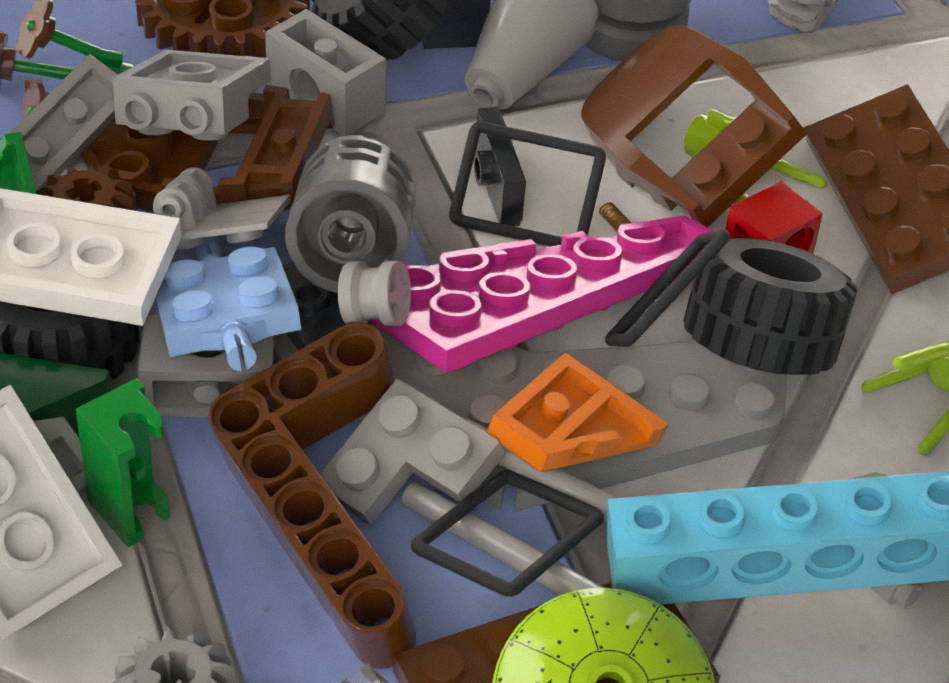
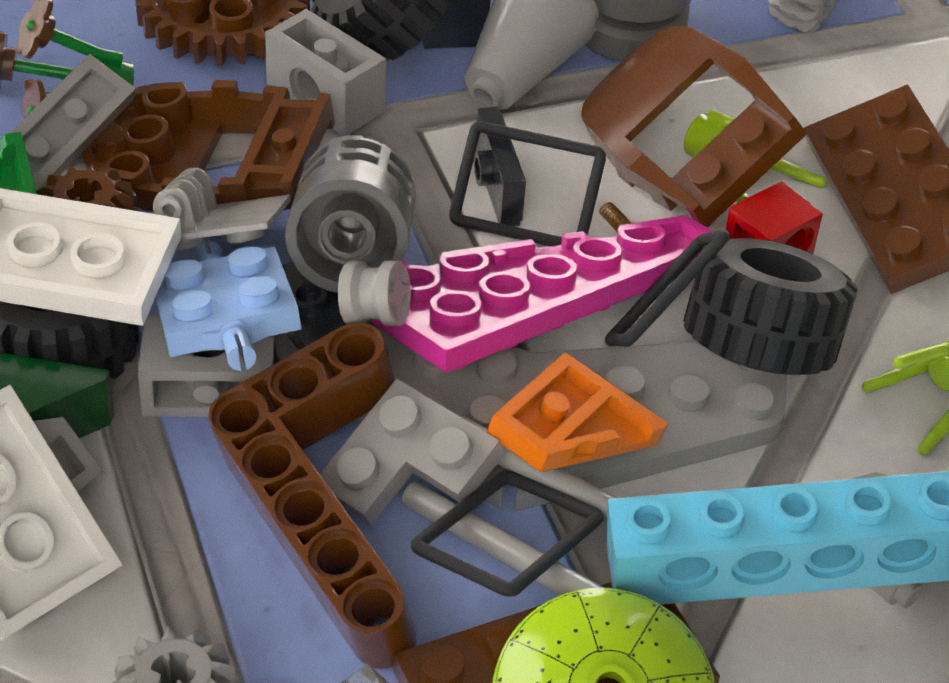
green hinge [76,378,170,547] -> none
light grey plate [113,50,271,140] -> none

